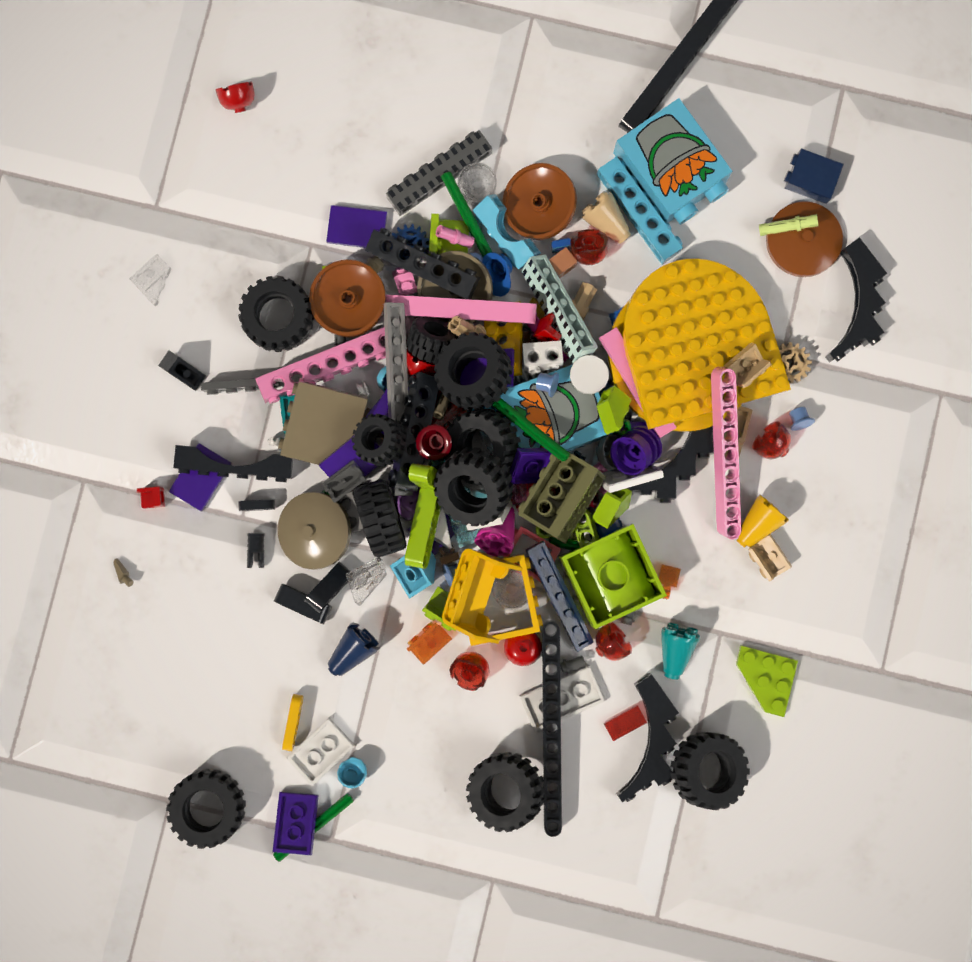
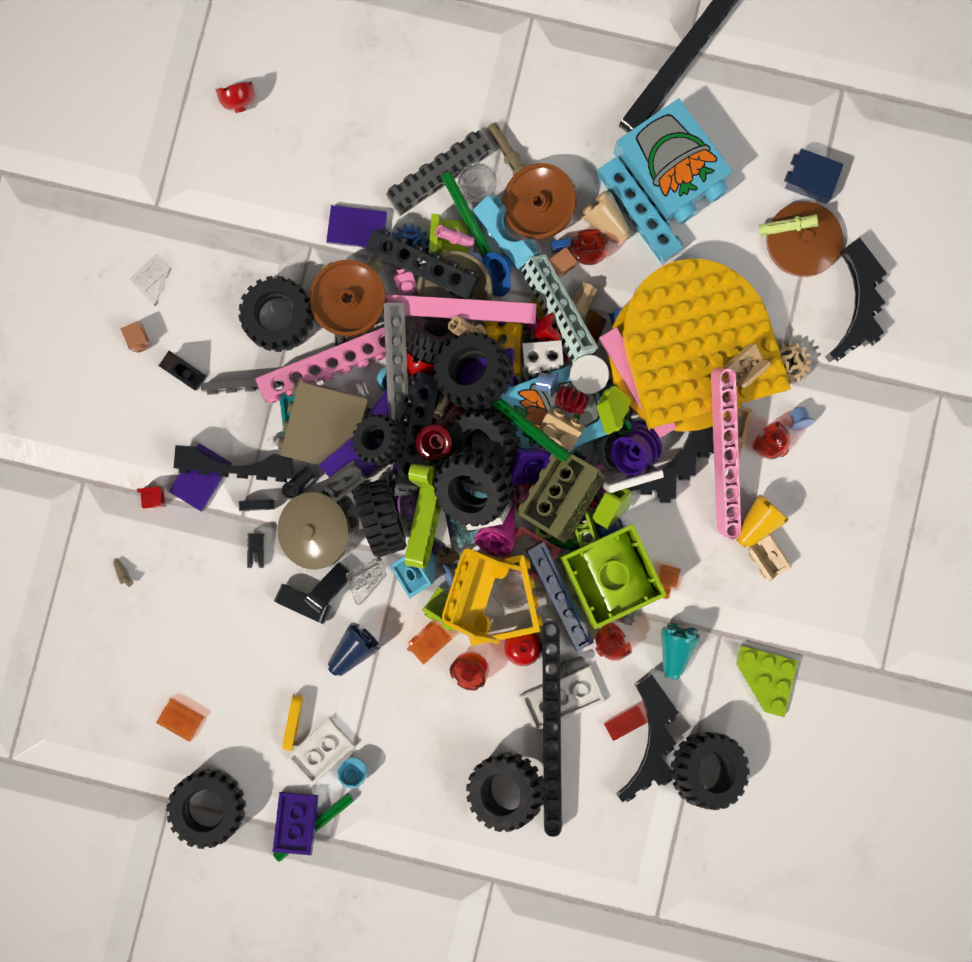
none -> nougat brick [120,321,151,353]
none -> clear orange plate [156,698,205,742]
none -> black piece [282,465,318,500]
none -> dark tan pin [487,122,527,176]
none -> tan bracket [539,407,585,451]
none -> dark red gear [555,386,589,415]
none -> reddish brown slope [584,309,607,345]

